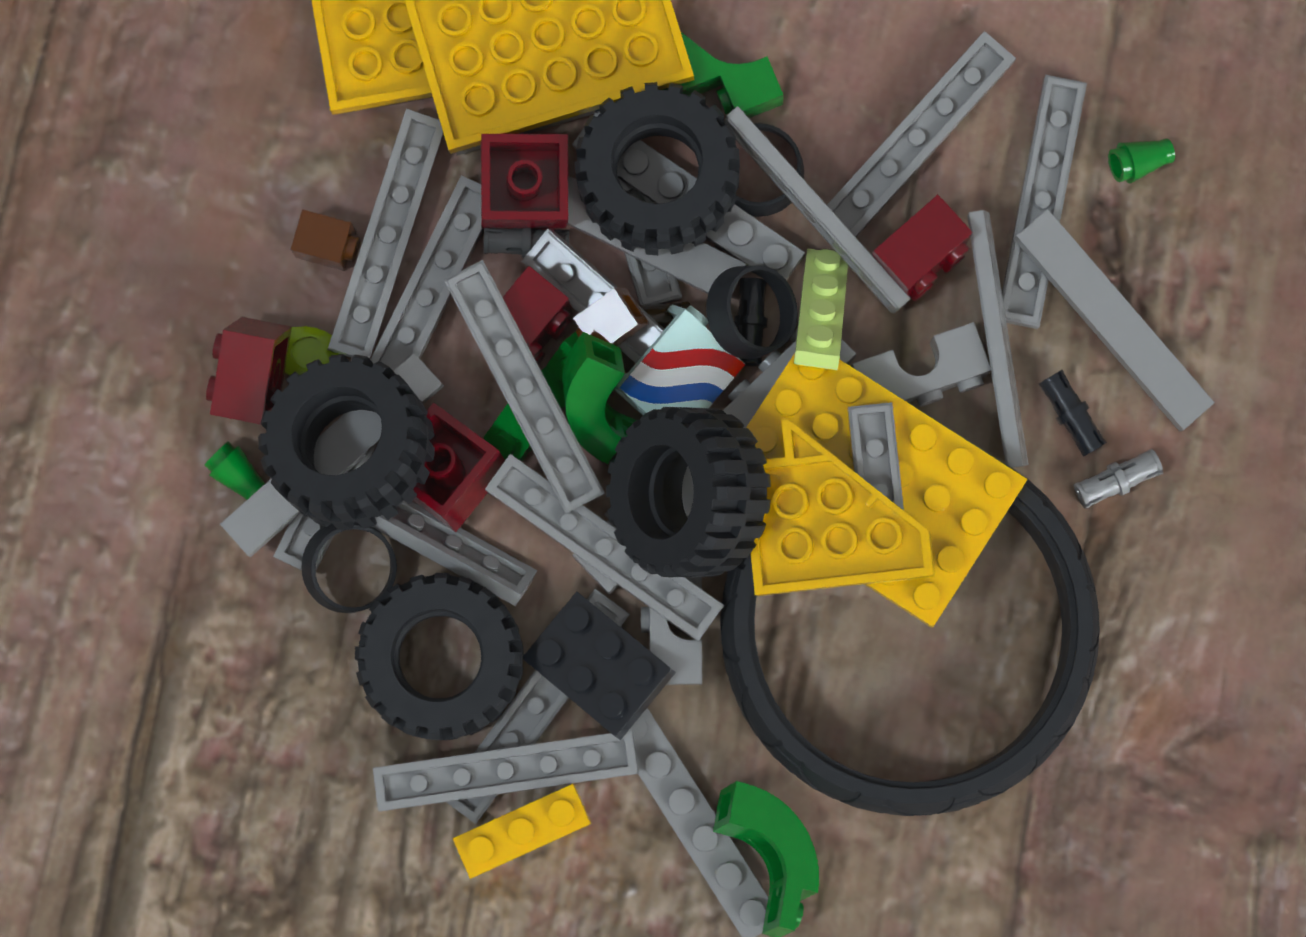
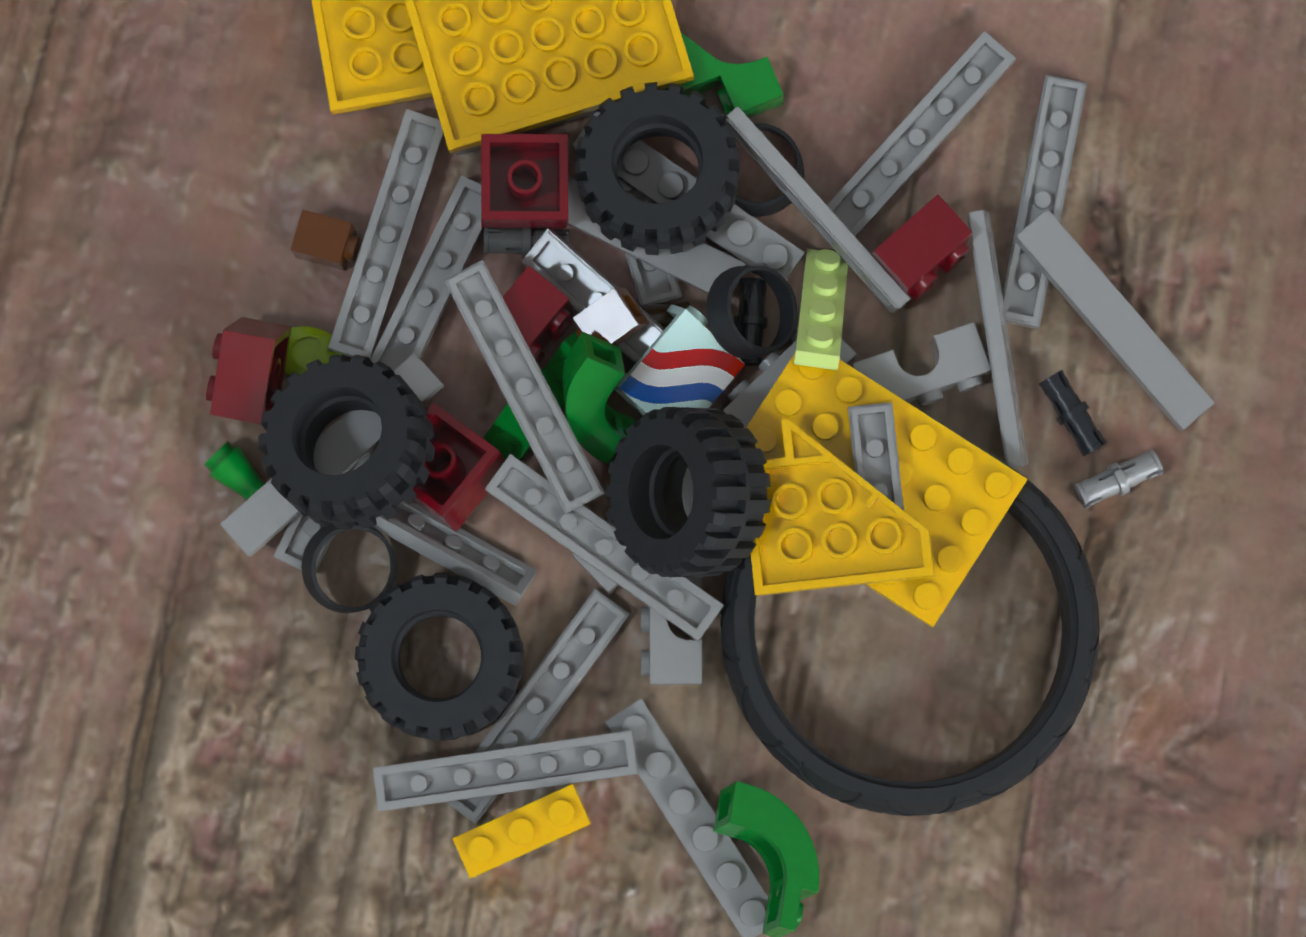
black plate [523,591,676,740] -> none
green cone [1108,138,1175,184] -> none

